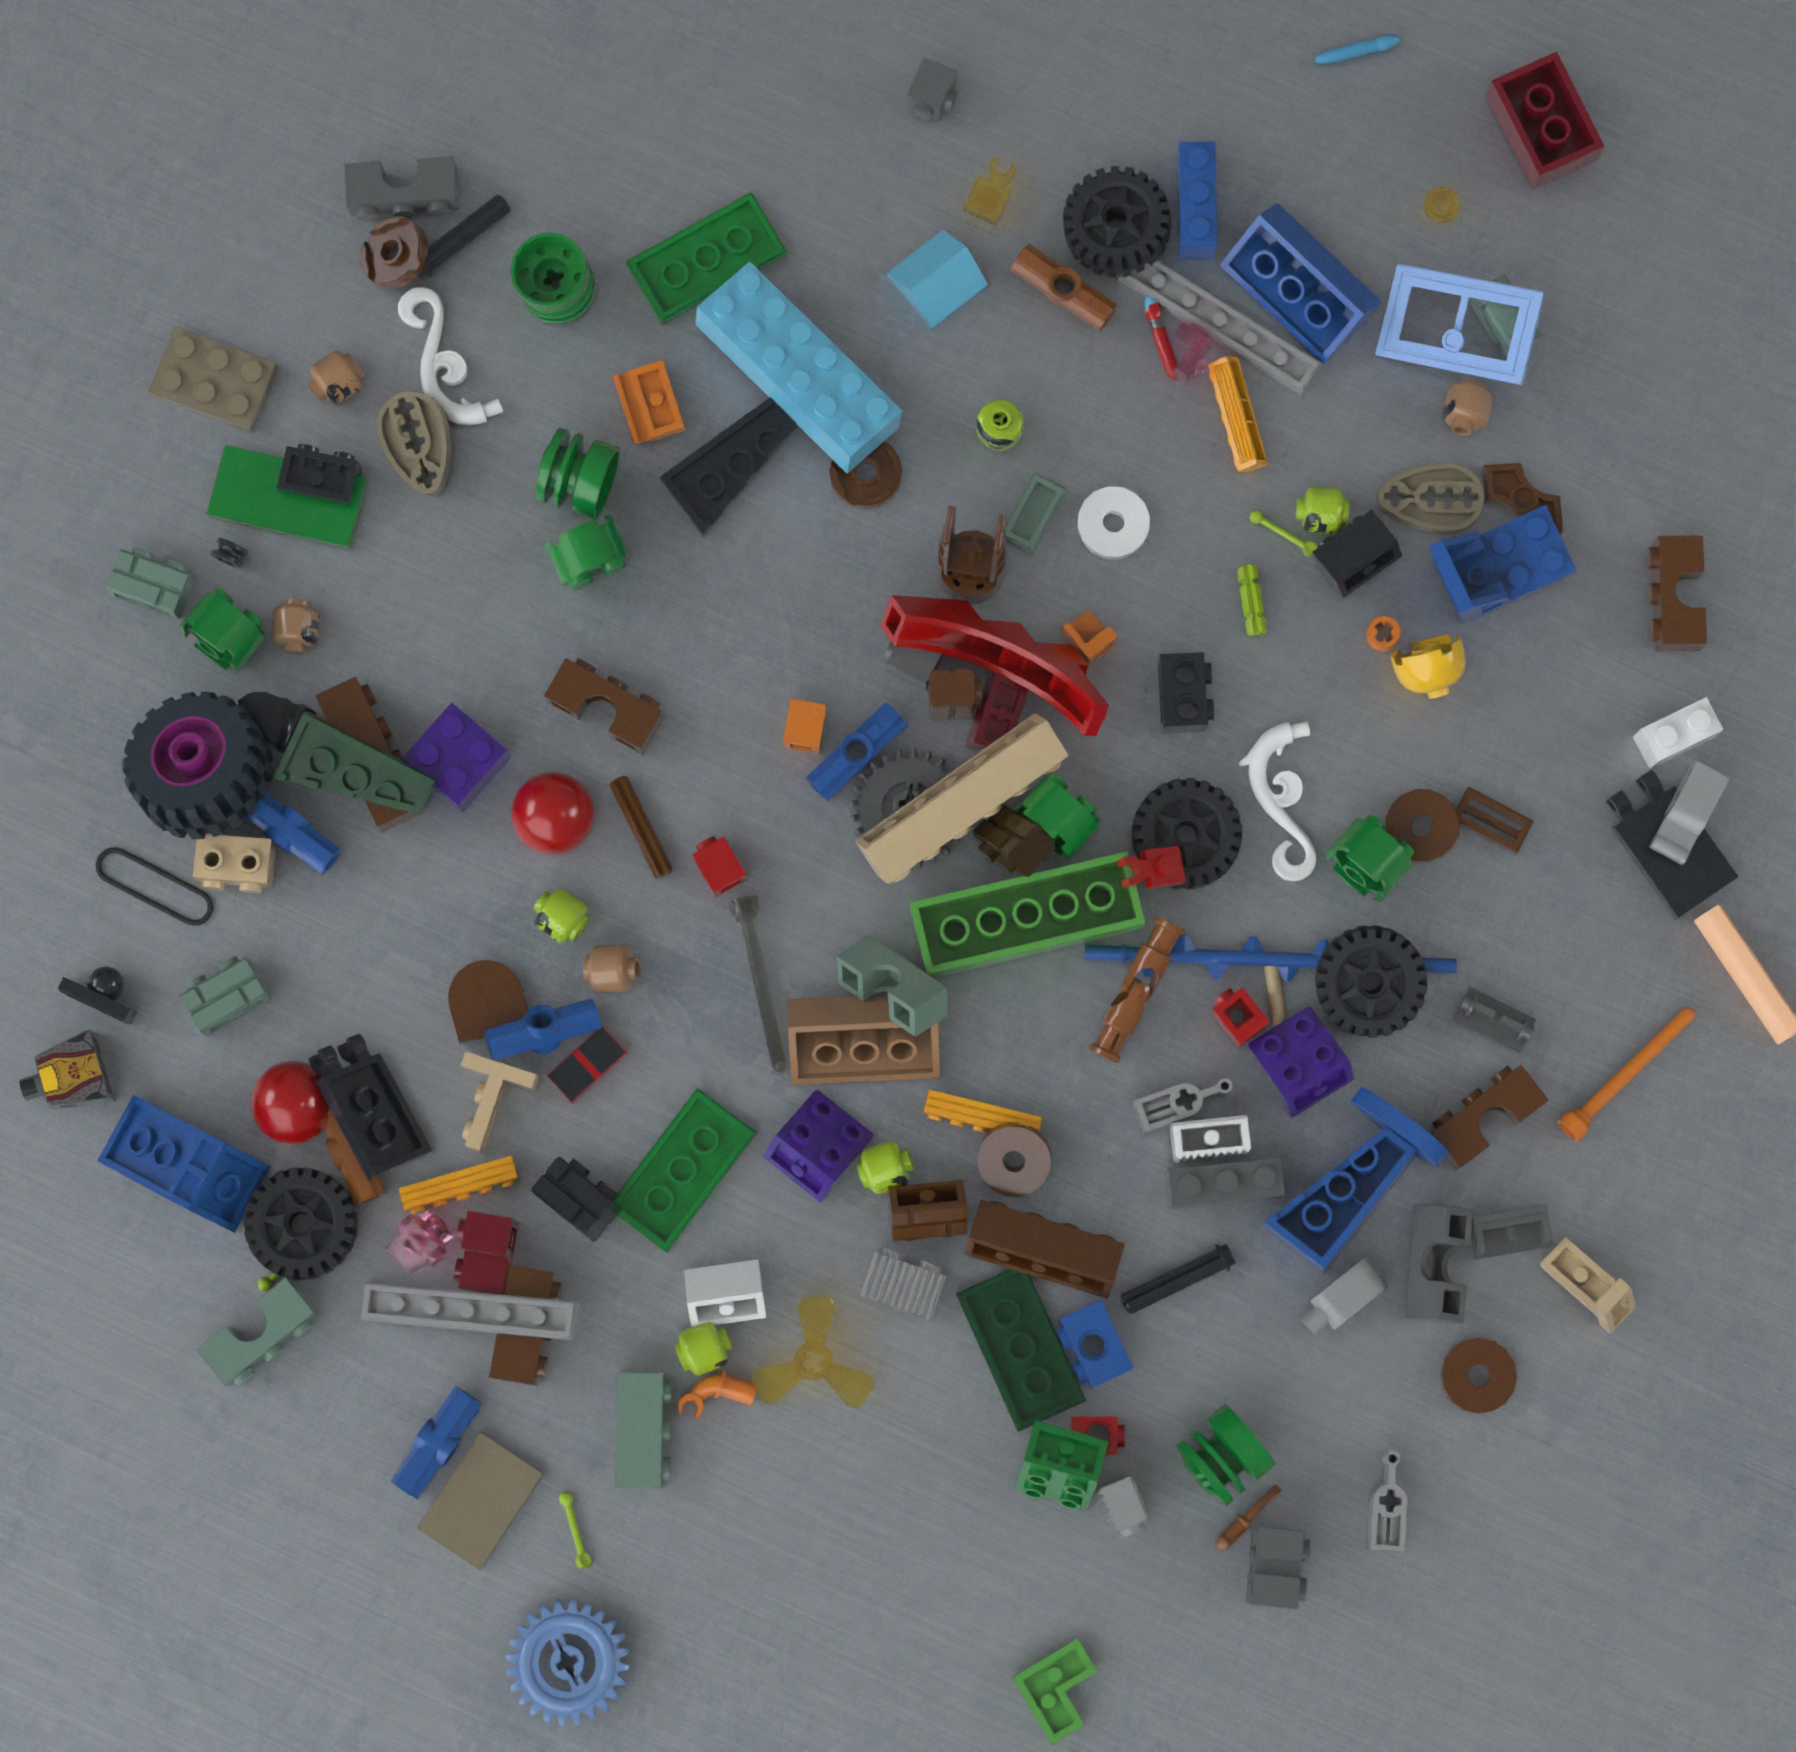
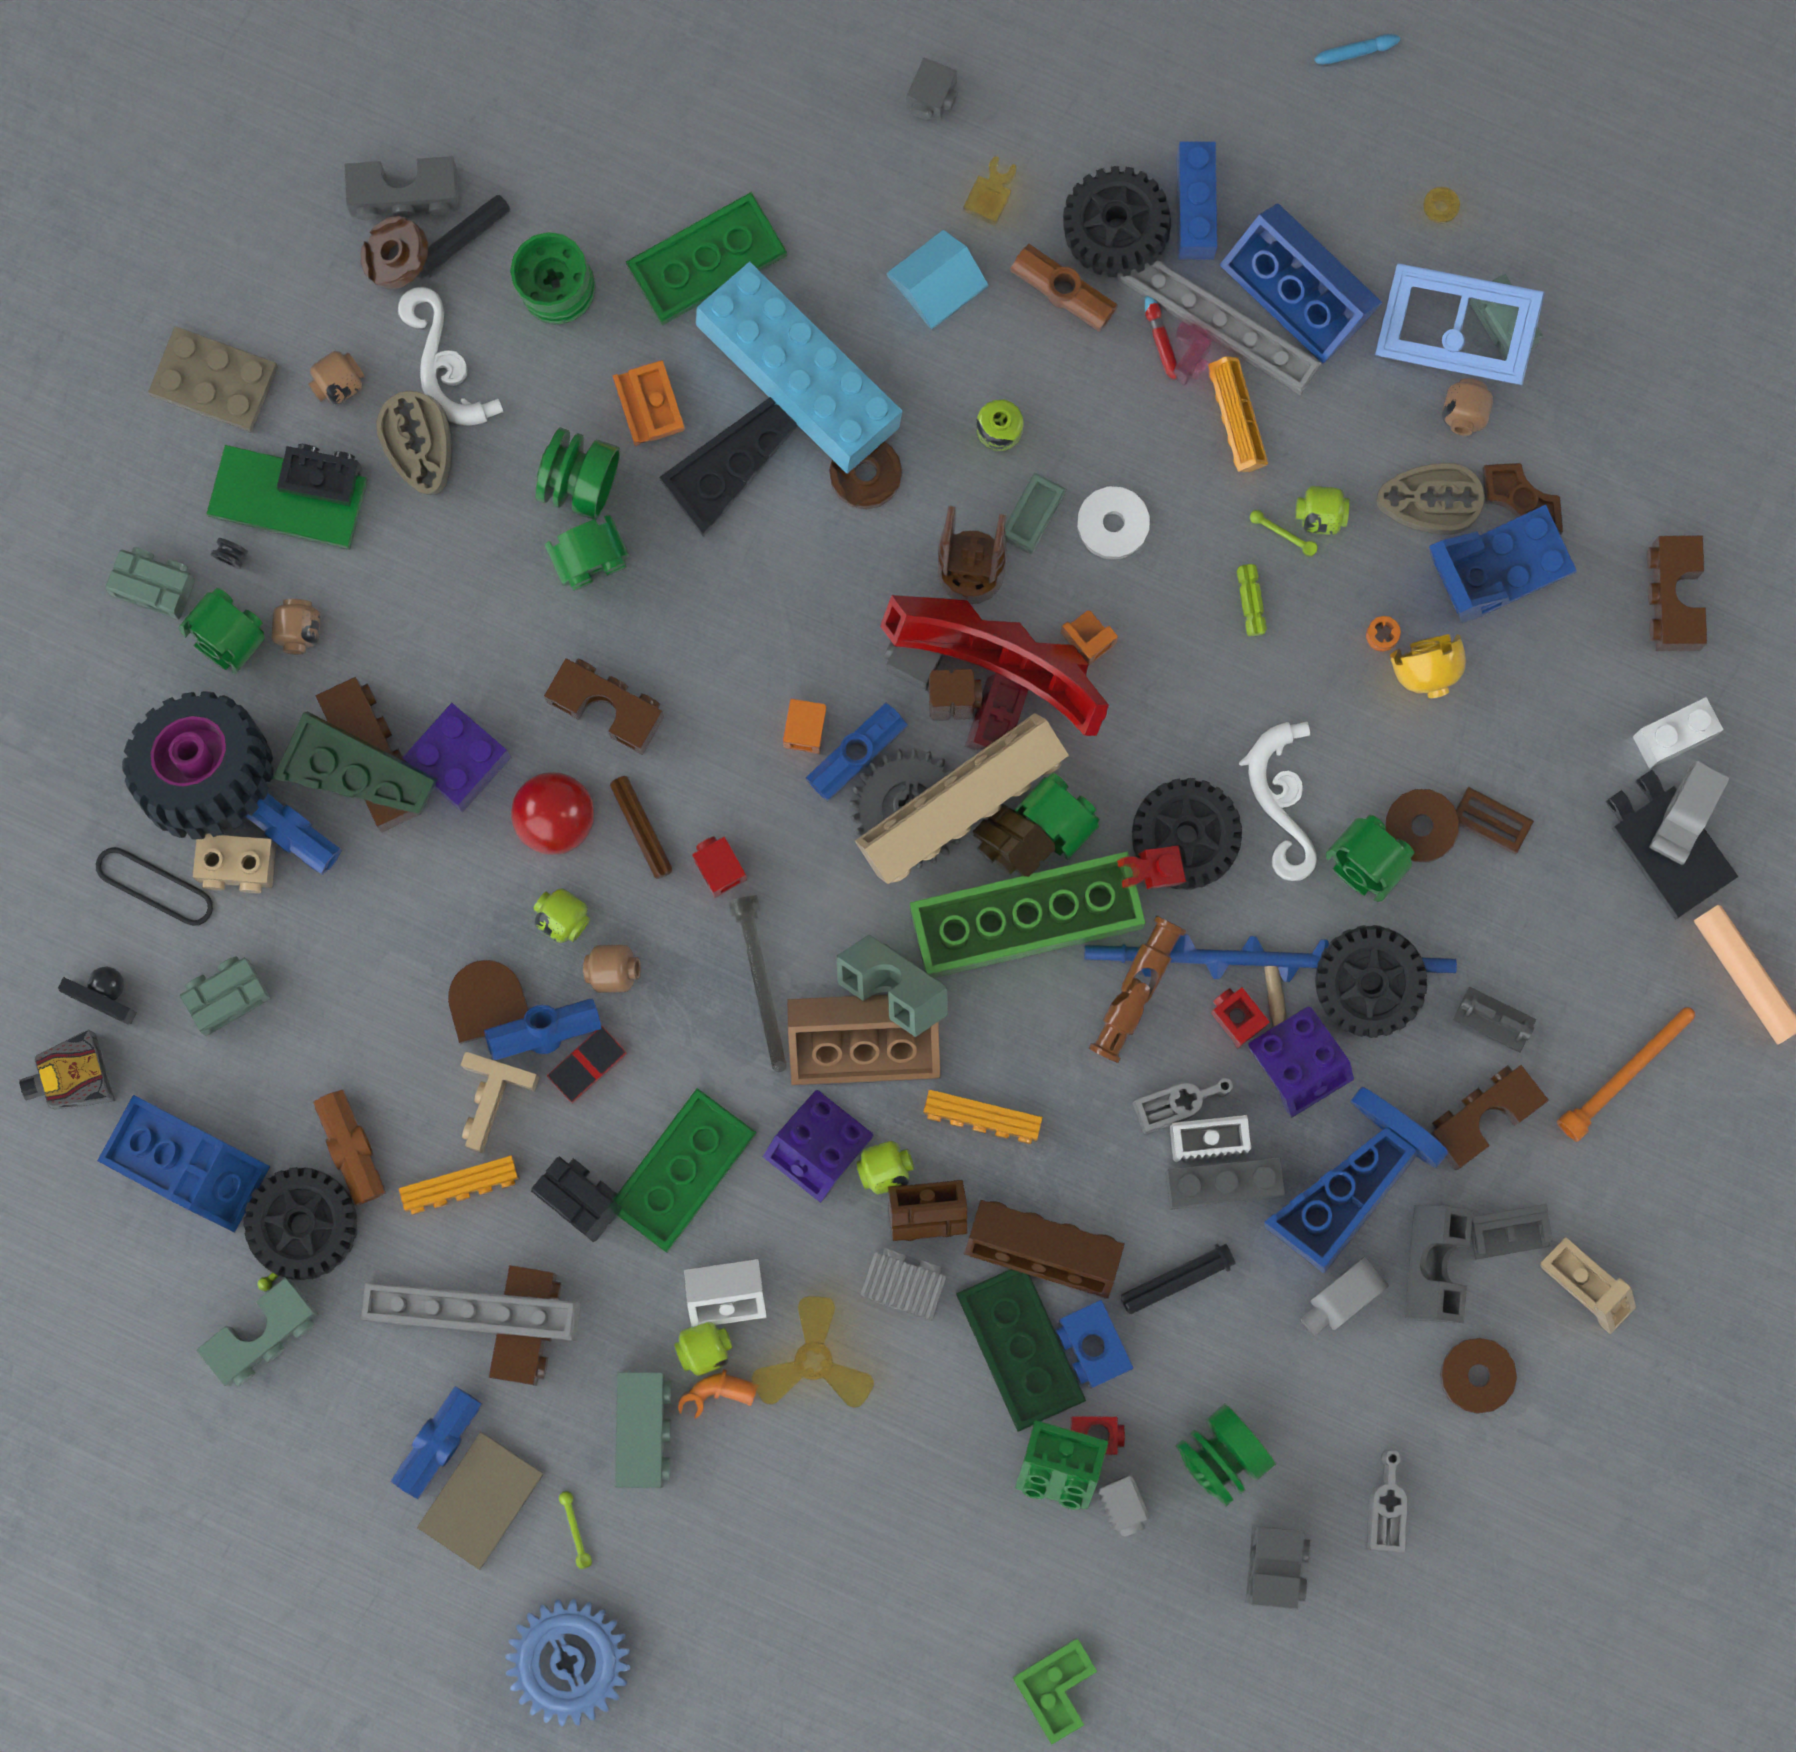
black piece [238,692,317,754] -> none
red piece [250,1061,329,1145] -> none
black tile [308,1034,432,1181] -> none
clear pink brick [385,1210,454,1276] -> none
dark red brick [454,1211,519,1295] -> none
tile [977,1122,1052,1197] -> none
black brick [1157,652,1214,733] -> none
dark orange piece [1215,1485,1282,1551] -> none
black brick [1312,510,1402,598] -> none
dark red brick [1486,51,1605,189] -> none

